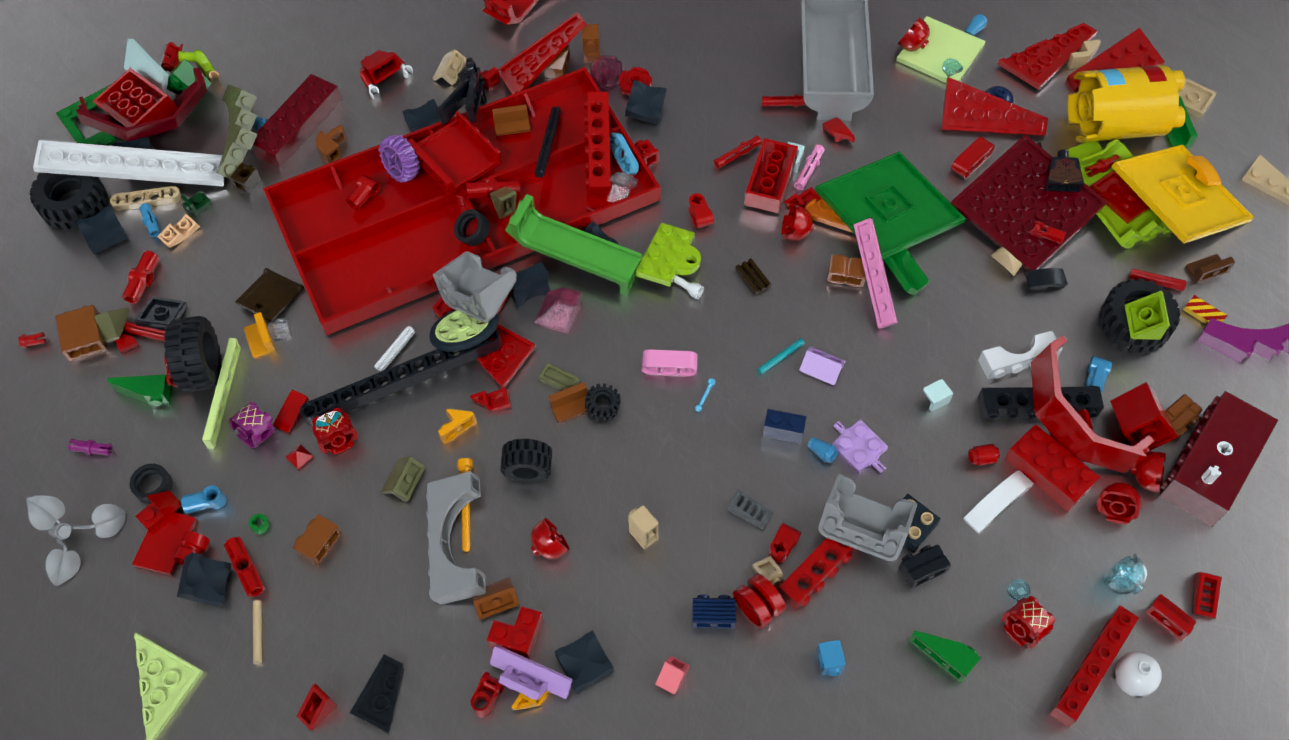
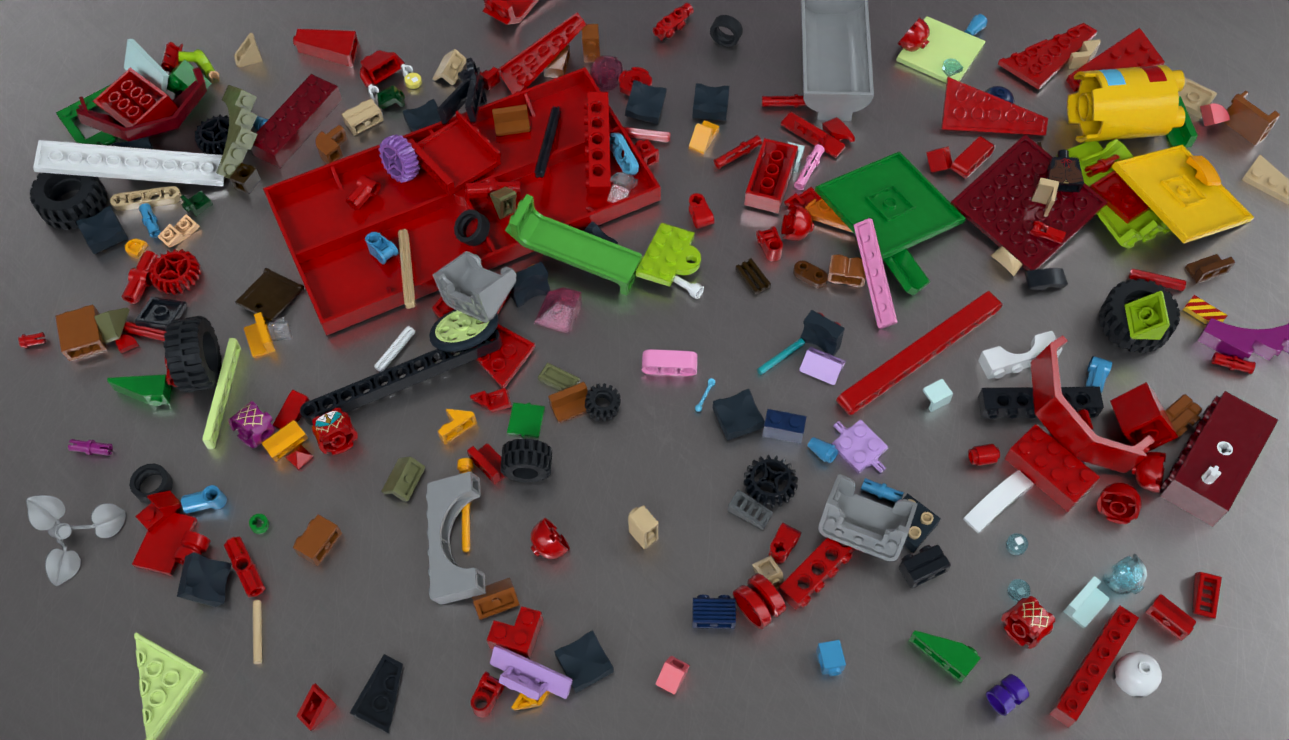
none -> light orange tile [125,239,148,259]
none -> red gear [149,249,201,295]
none -> black gear [194,114,229,155]
none -> tan slope [234,33,263,68]
none -> light orange panel [262,421,309,462]
none -> red slope [293,29,359,67]
none -> tan brick [341,99,384,136]
none -> dark azure piece [365,232,399,264]
none -> dark green bracket [377,85,405,110]
none -> tan axle [398,229,416,309]
none -> light yellow tile [404,73,422,89]
none -> red panel [467,443,505,485]
none -> green piece [507,402,545,438]
none -> axle [623,127,671,142]
none -> red brick [653,3,694,41]
none -> light orange slope [689,120,719,154]
none -> black brick [692,83,730,121]
none -> black tyre [710,15,743,47]
none -> black brick [712,389,765,441]
none -> black gear [743,455,798,509]
none -> red piece [756,226,783,262]
none -> red bracket [781,112,846,158]
none -> reddish brown plate [793,261,828,288]
none -> black brick [800,310,845,356]
none -> red beam [836,291,1003,415]
none -> dark azure pin [861,478,904,503]
none -> red panel [926,146,953,172]
none -> dark purple wheel [986,674,1029,716]
none -> clear light blue tile [1006,533,1028,555]
none -> tan panel [1032,178,1059,217]
none -> light aqua panel [1063,576,1109,628]
none -> coral brick [1200,103,1230,126]
none -> red pin [1211,352,1256,374]
none -> dark orange panel [1224,91,1281,146]

